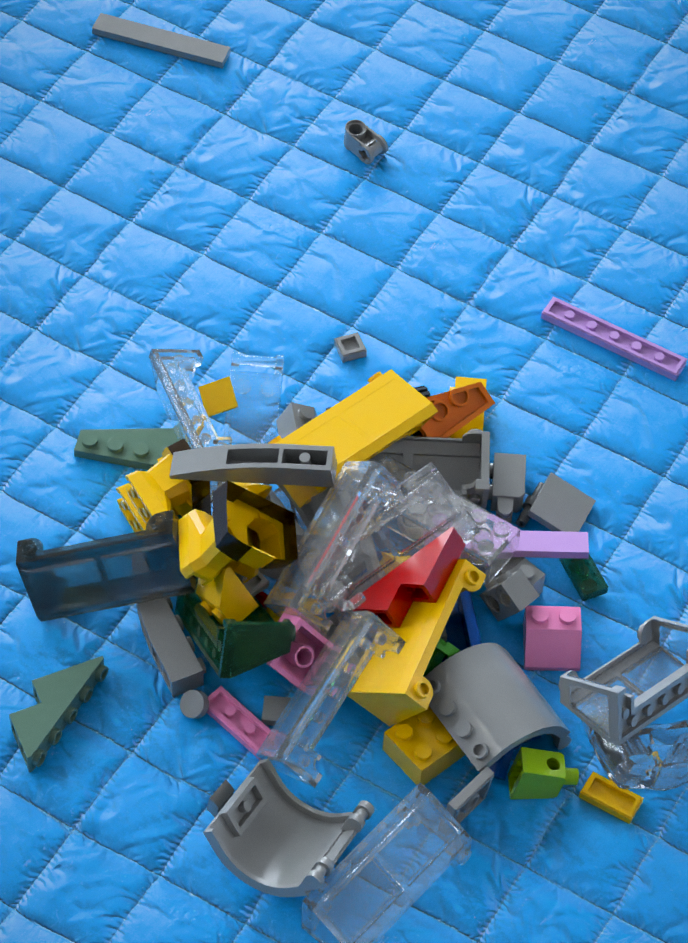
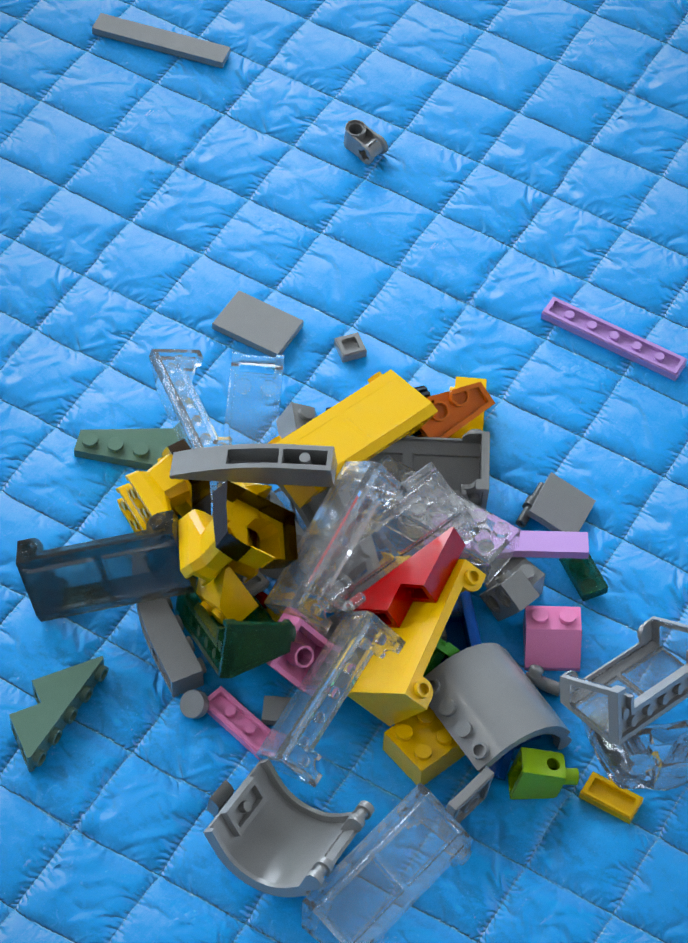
yellow piece [189,376,238,449] -> none
light grey hinge [488,453,526,528] -> none
none -> light grey tile [212,290,304,360]
none -> light grey arm [526,664,560,697]

